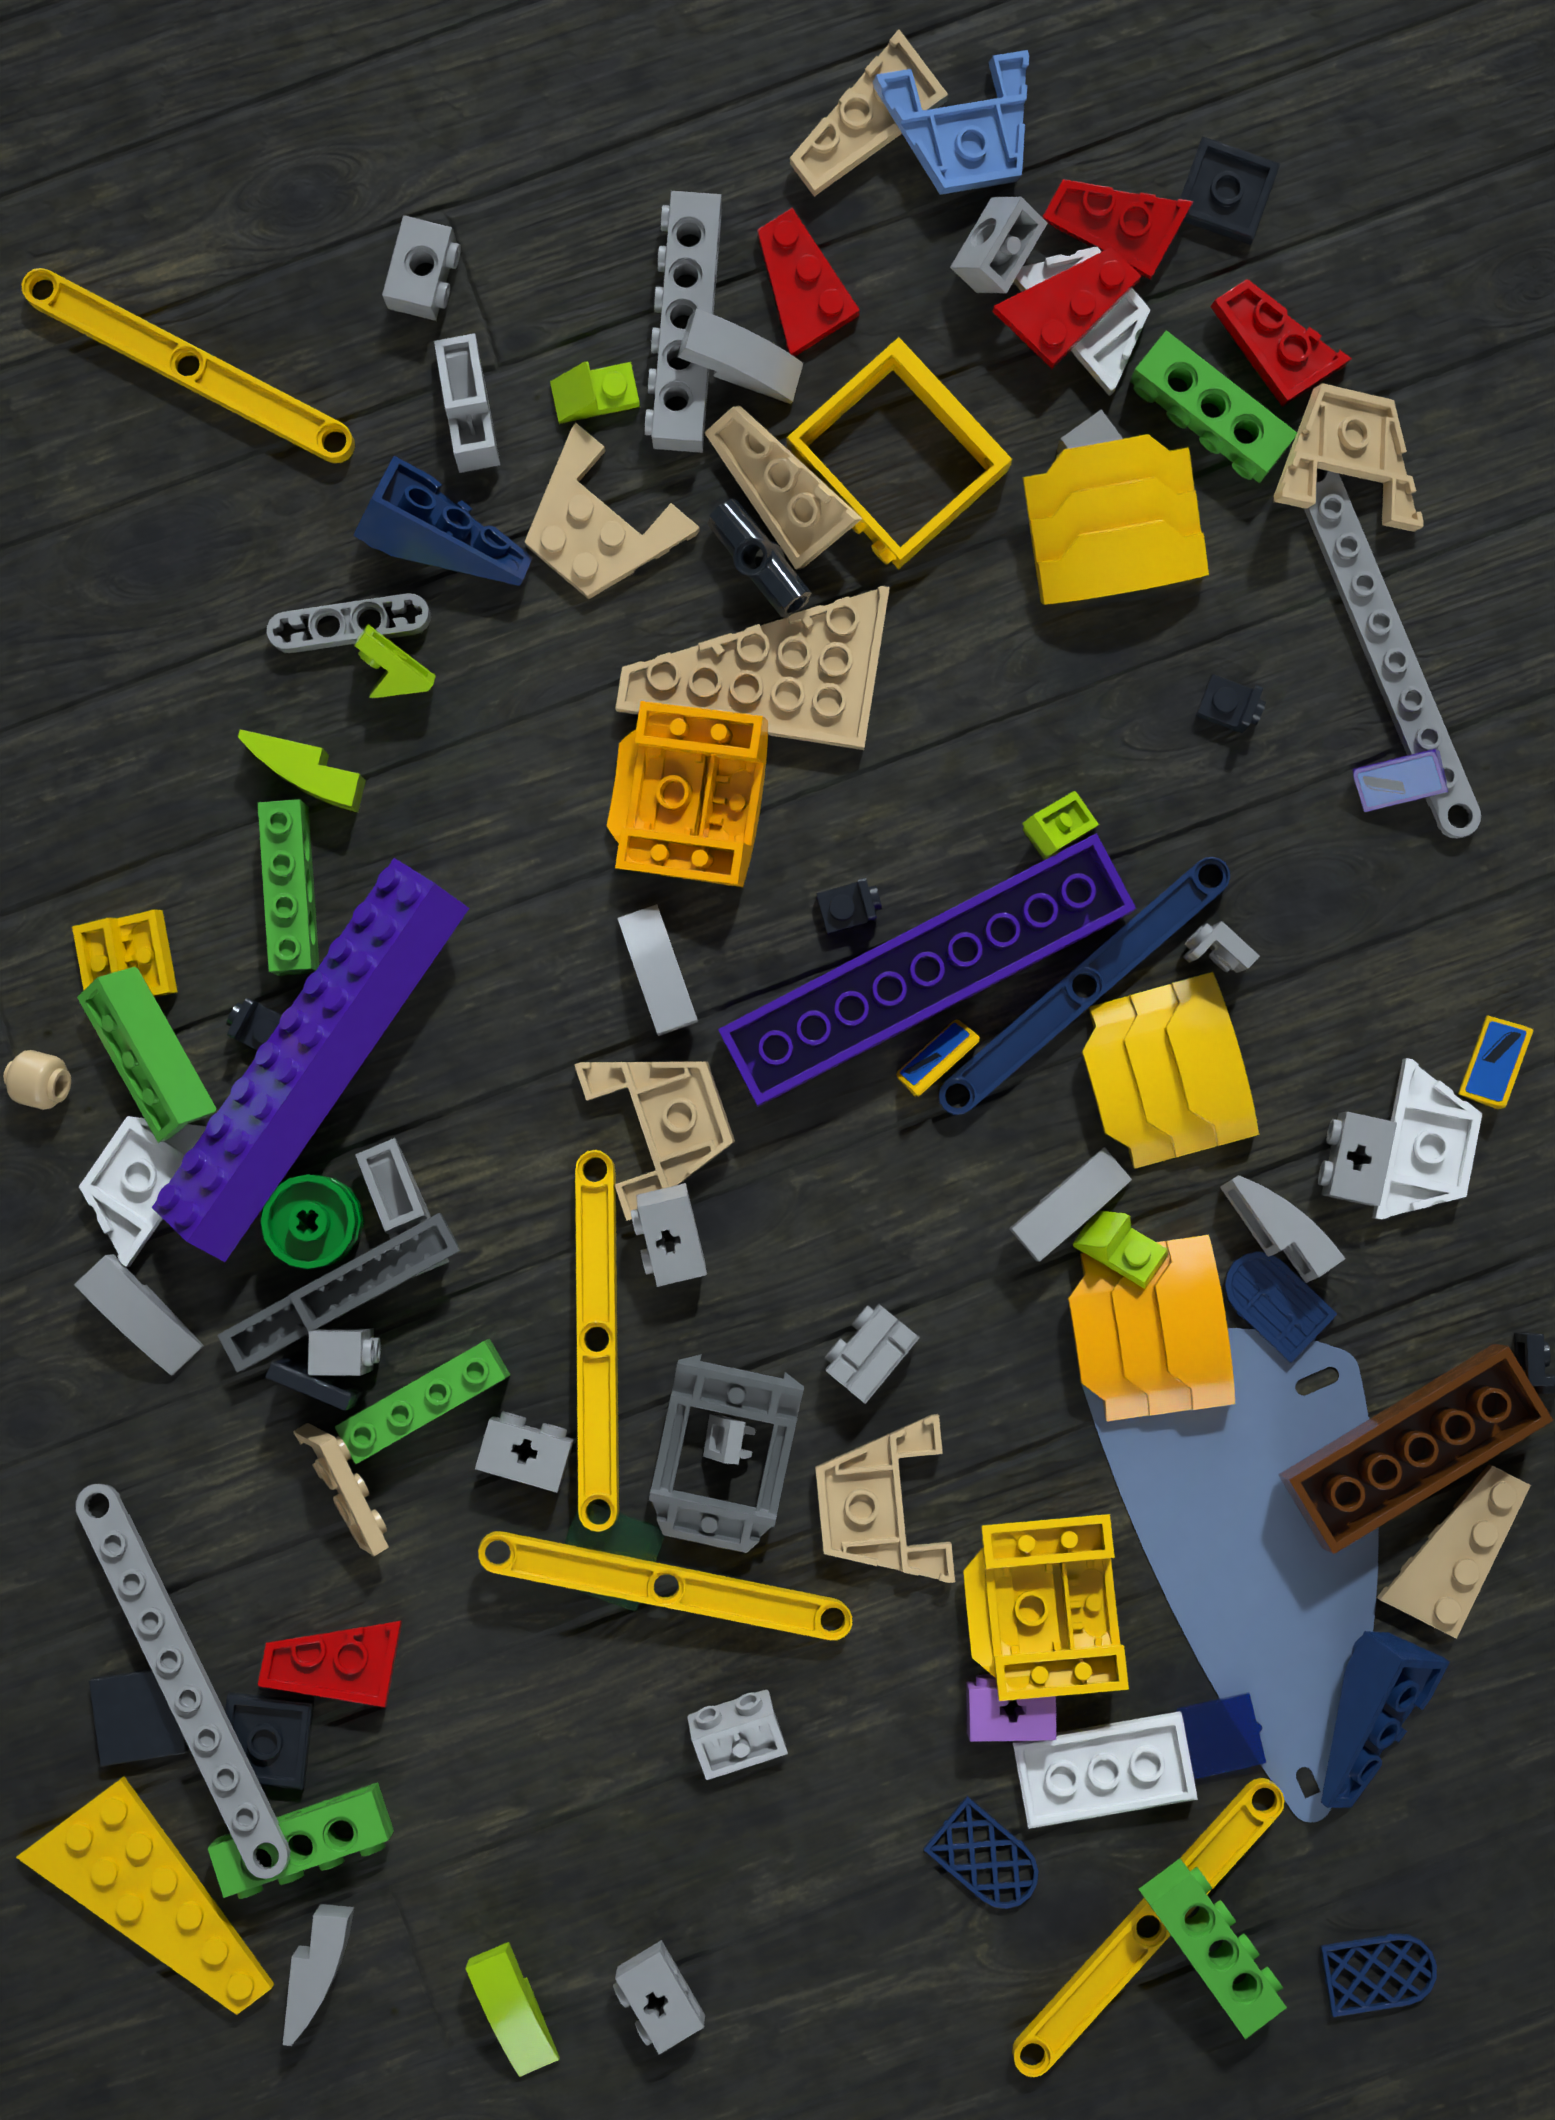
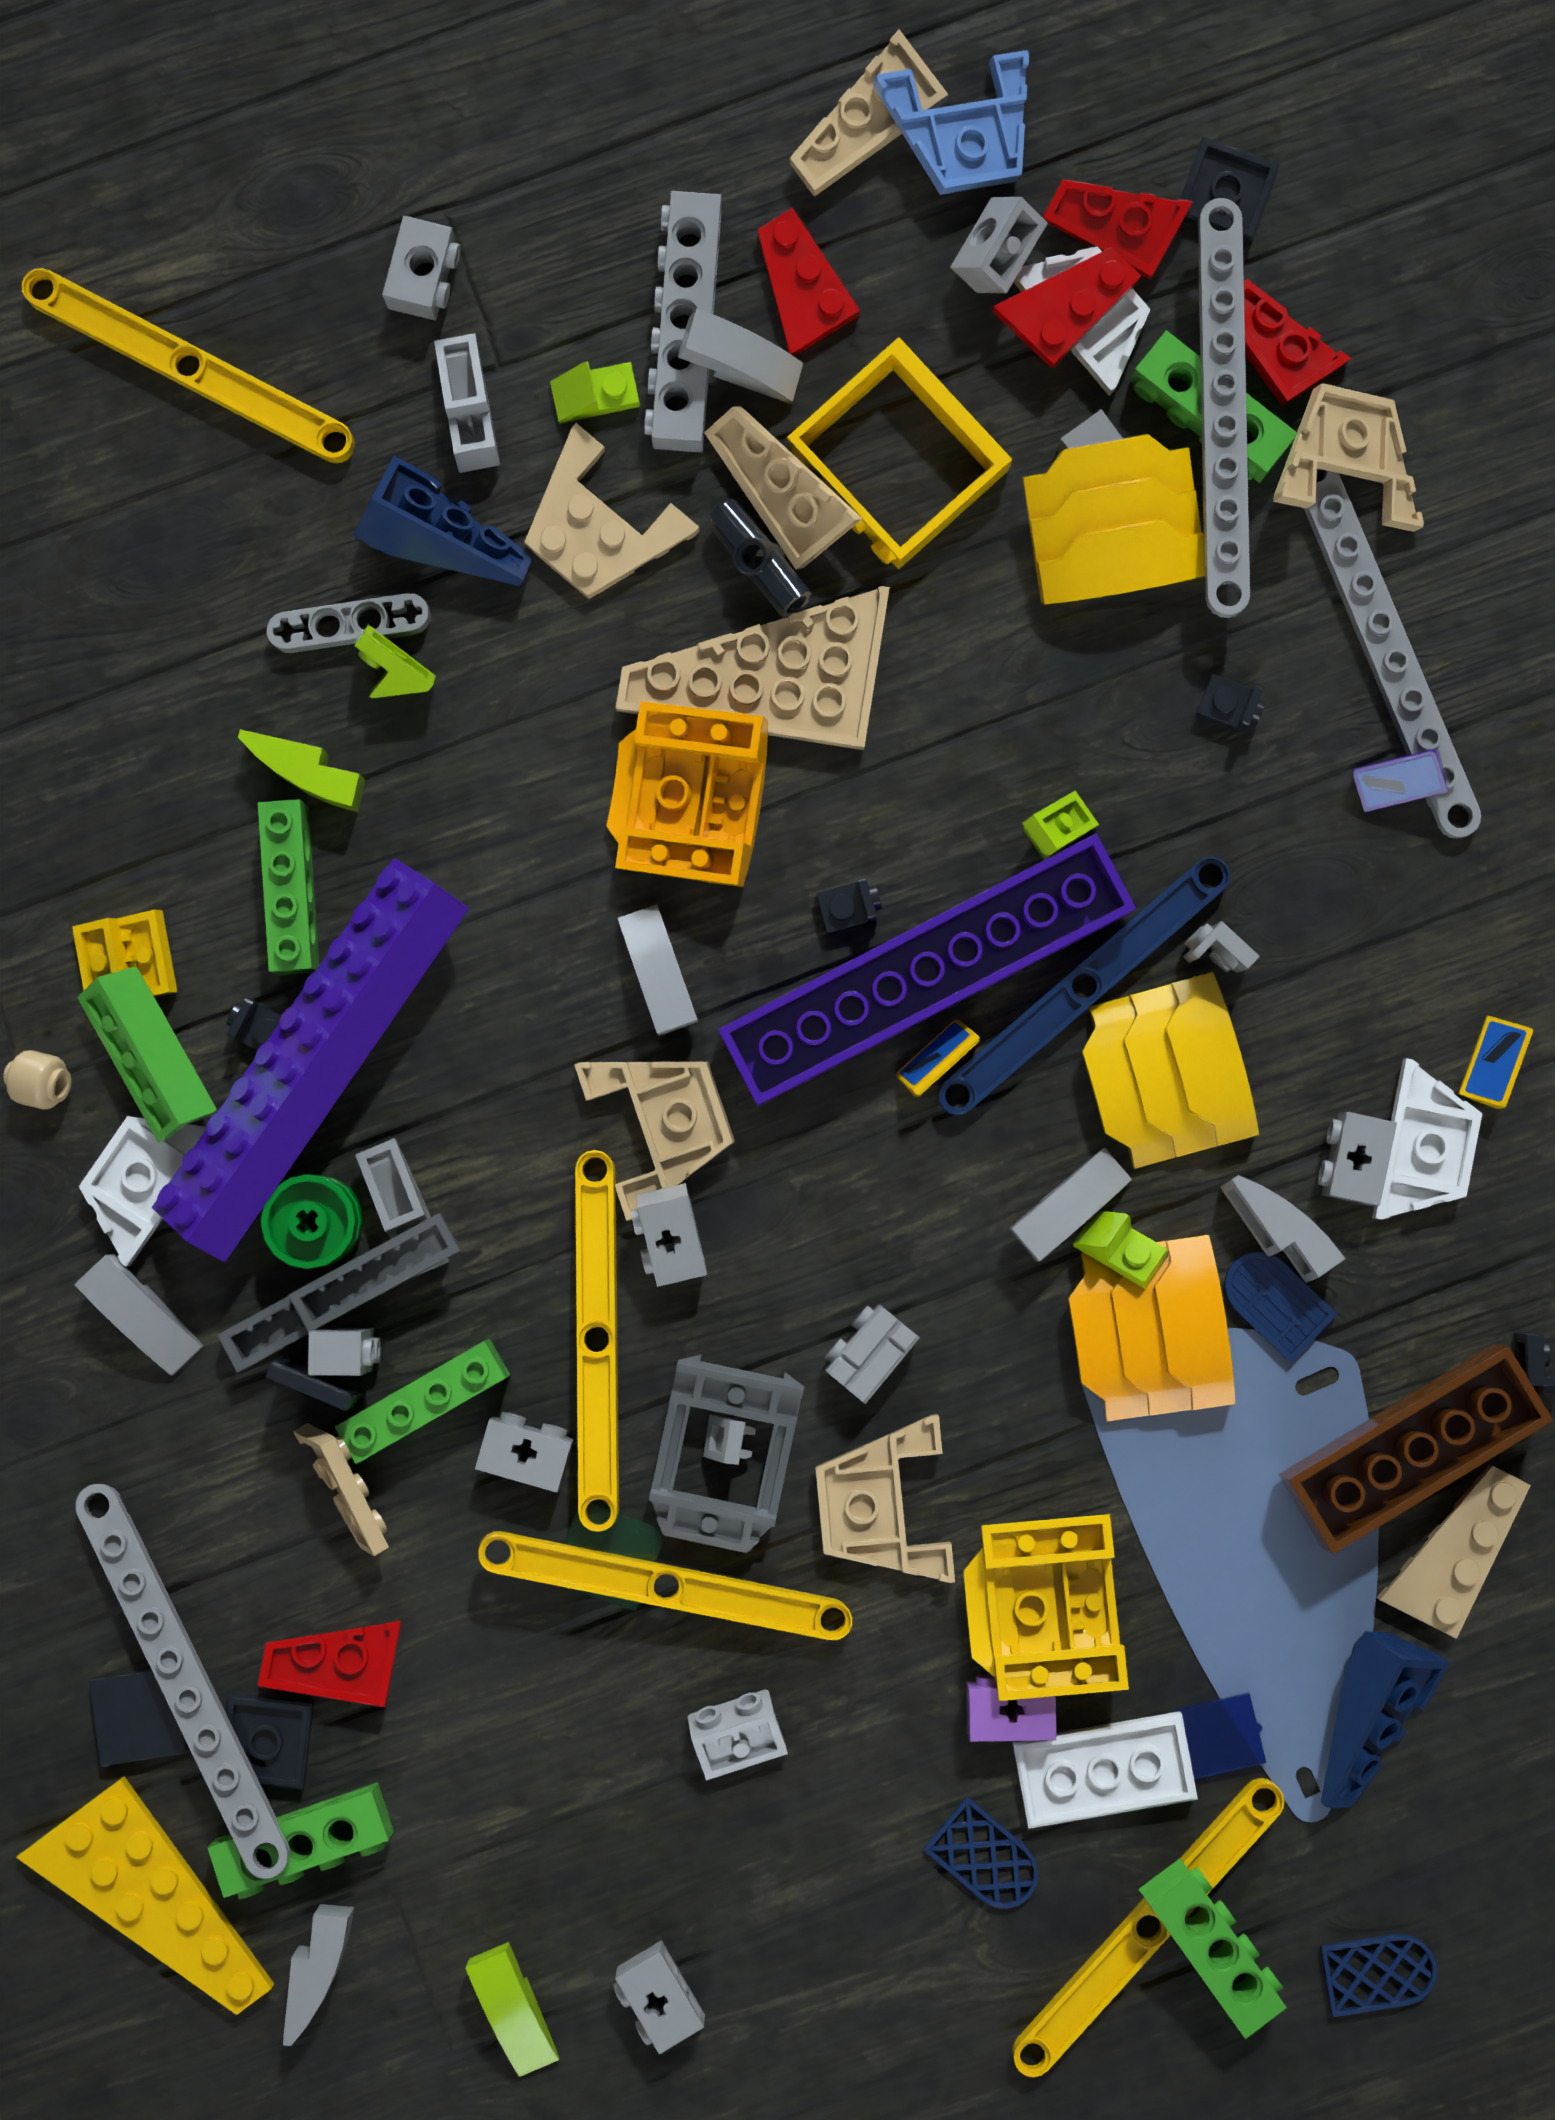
none -> light grey plate [1198,198,1250,618]

